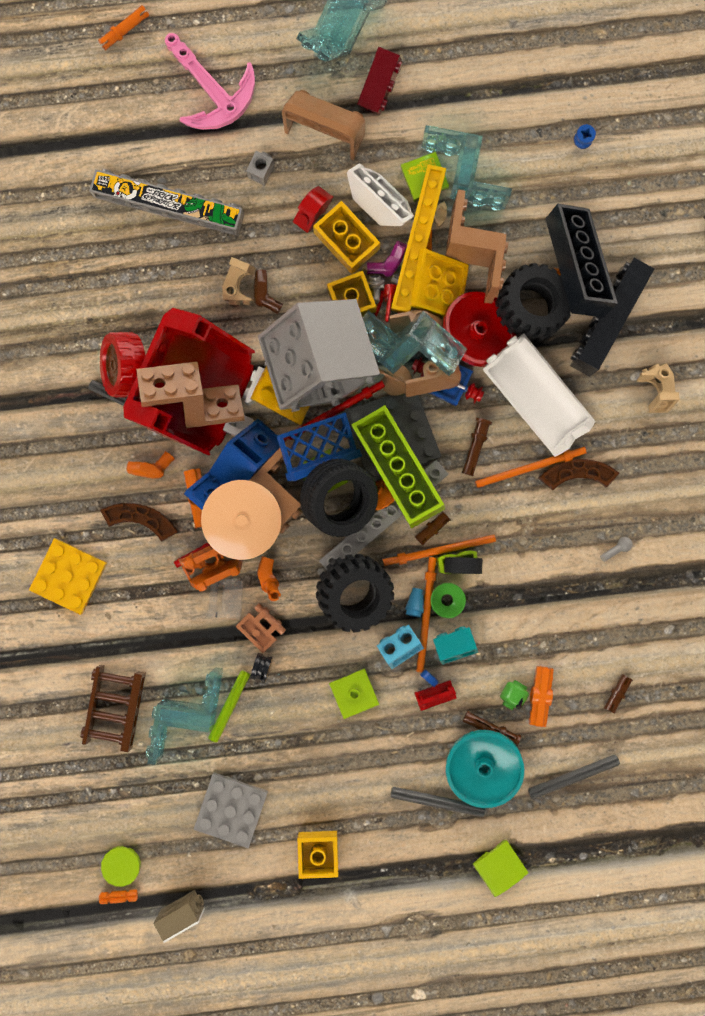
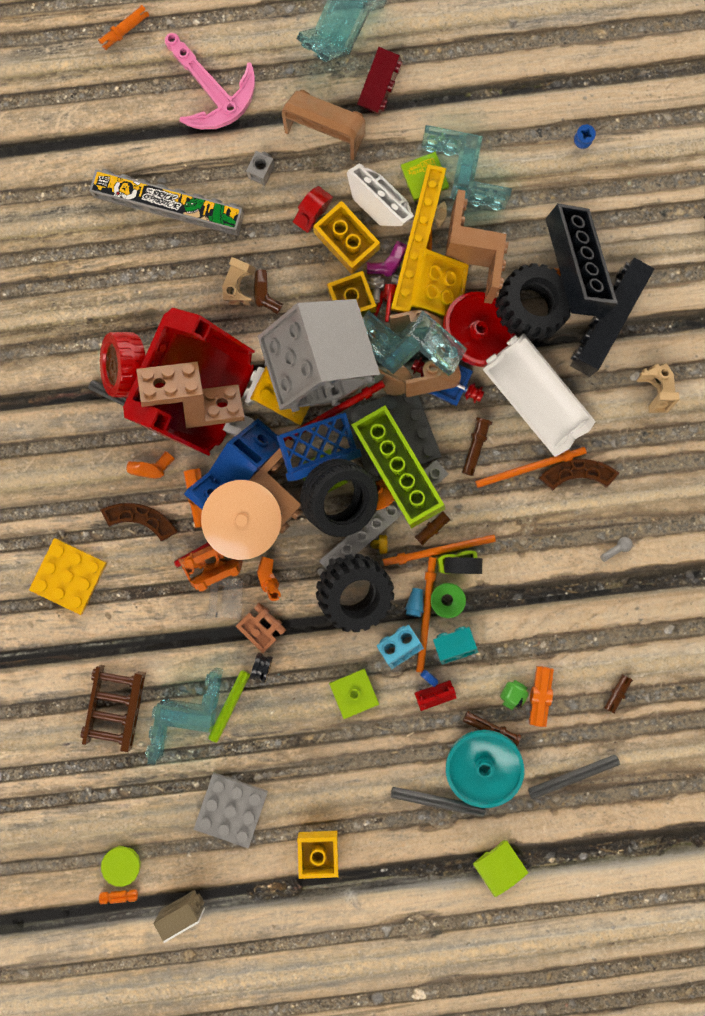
none -> yellow tile [370,535,388,554]

